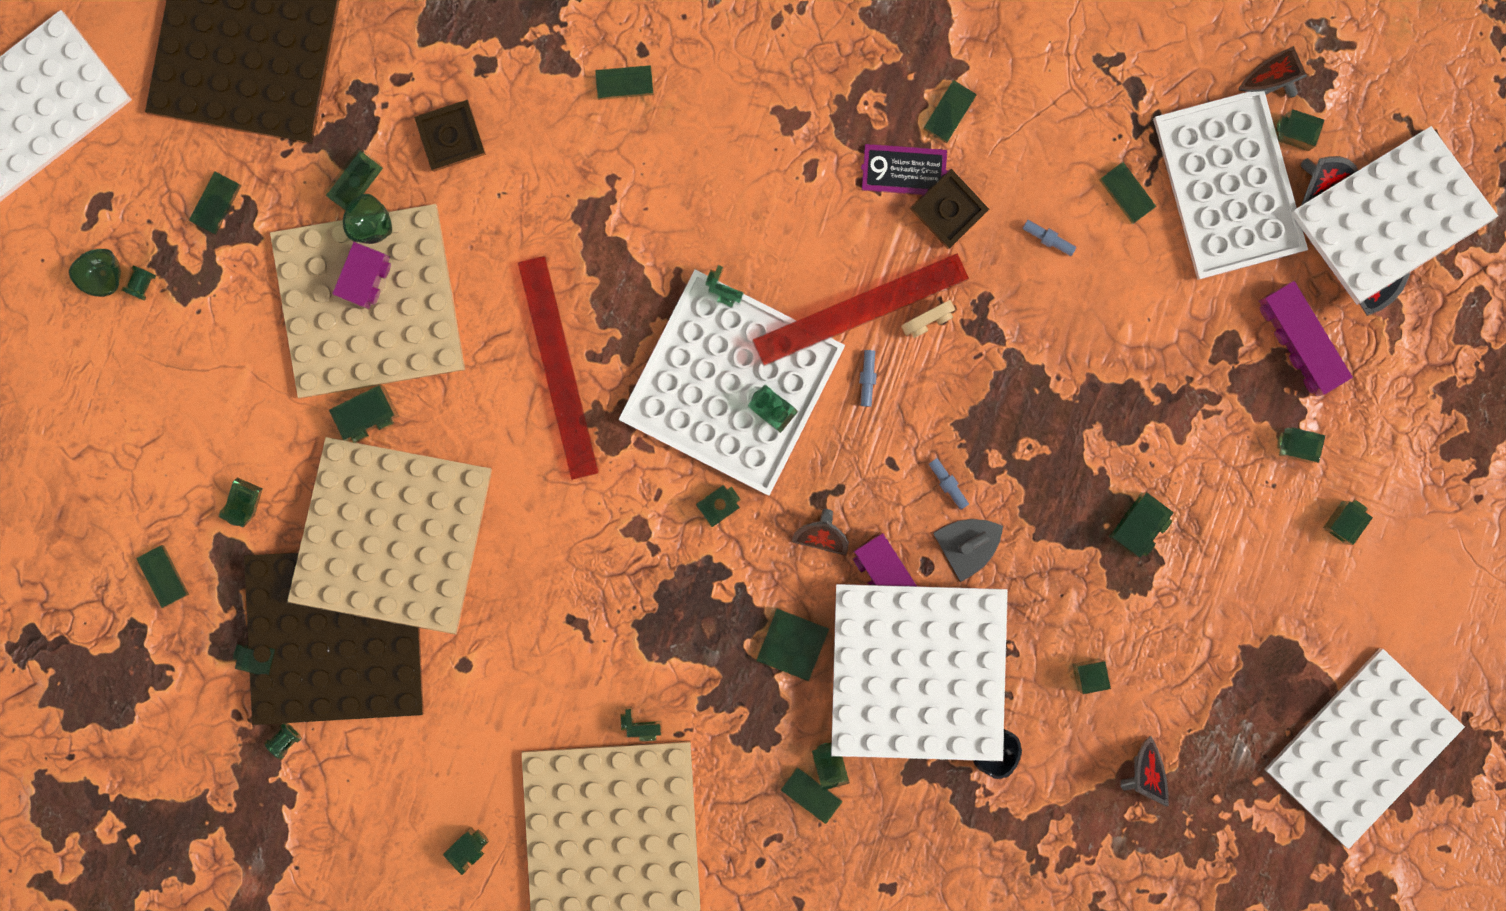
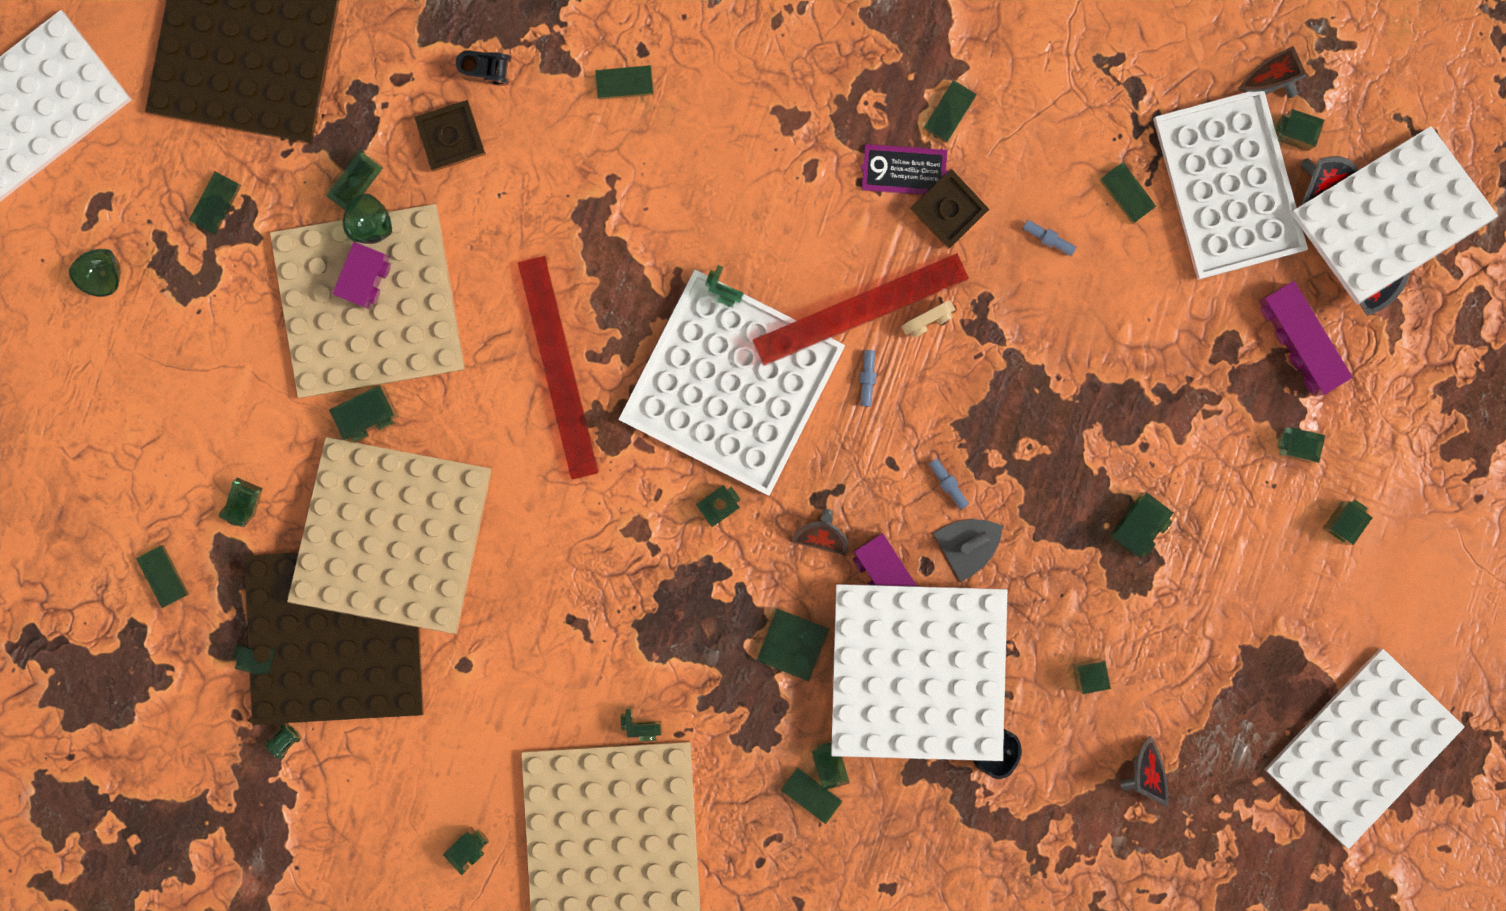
clear green bush [121,265,157,301] -> none
clear green bracket [748,384,798,433] -> none
none -> black piece [456,50,511,86]

